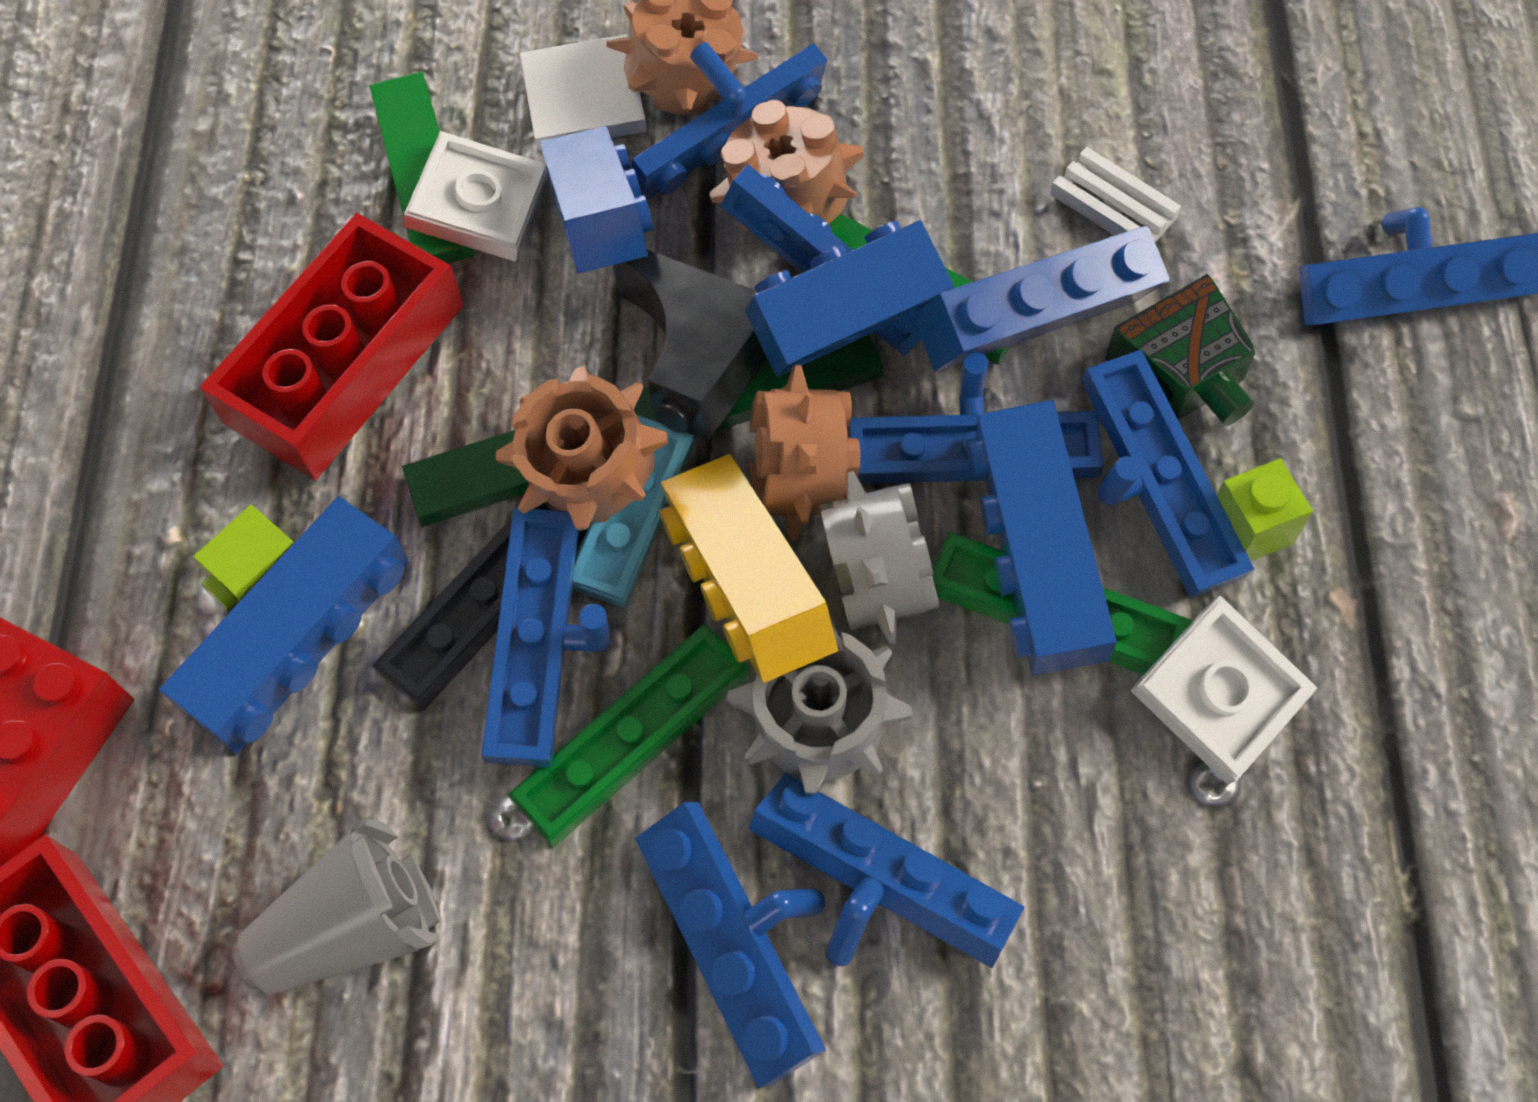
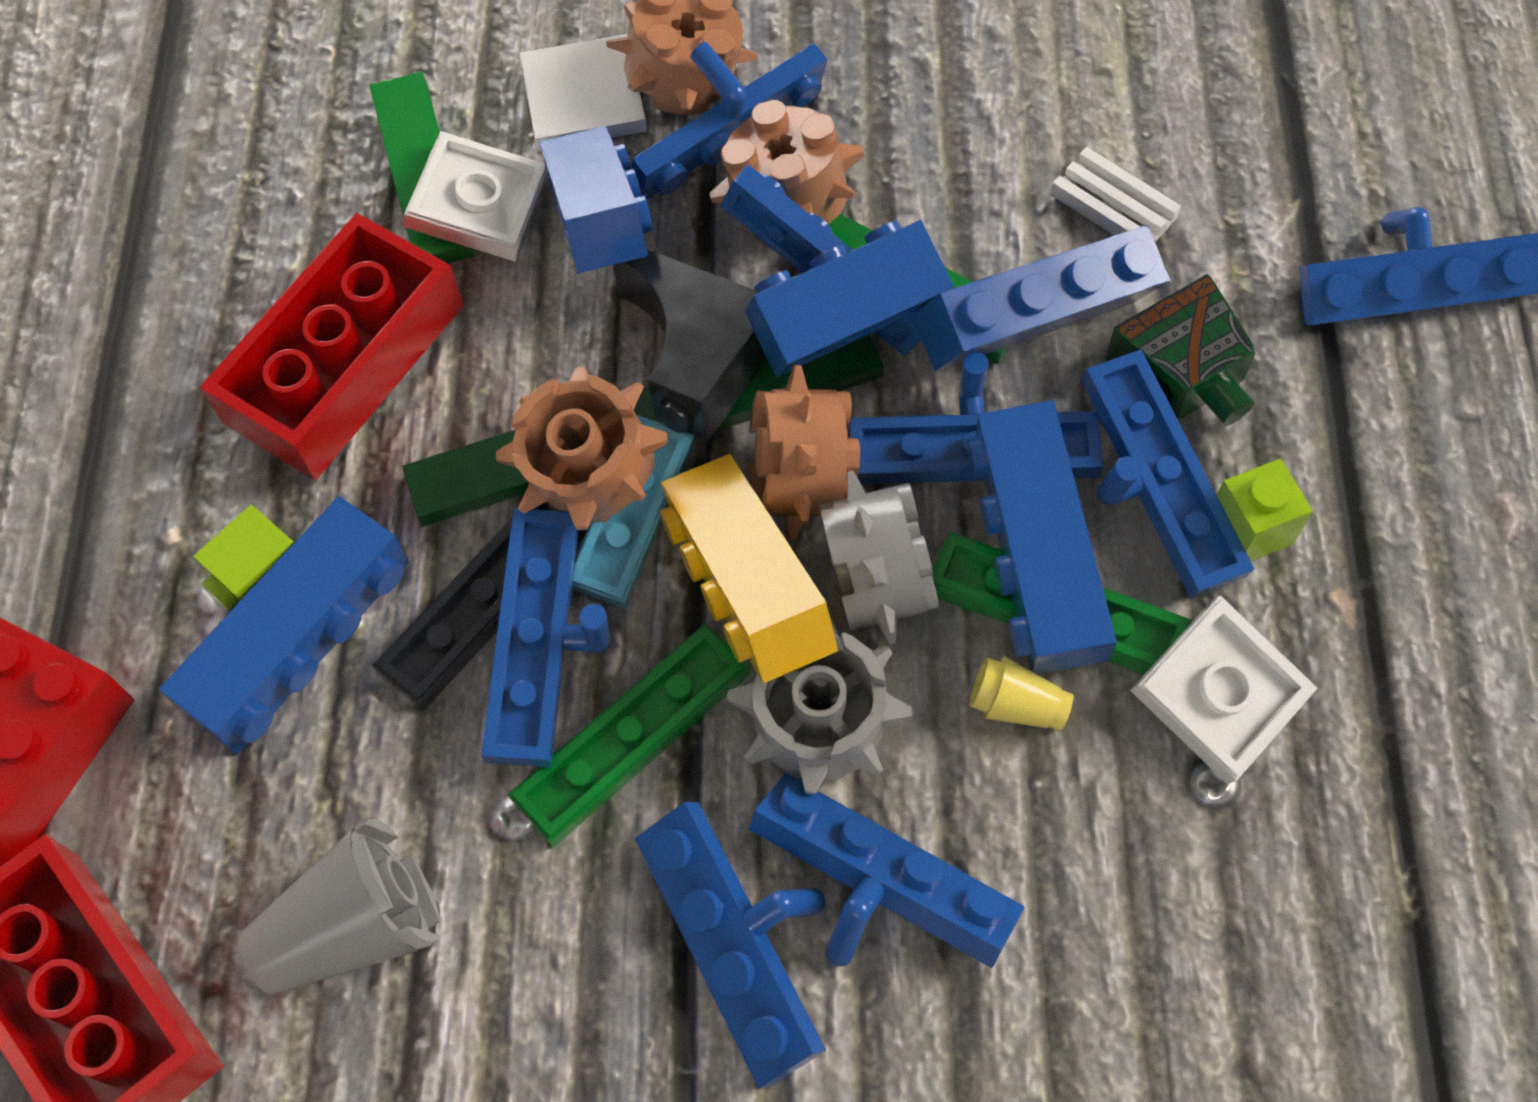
none -> light yellow cone [969,656,1073,731]

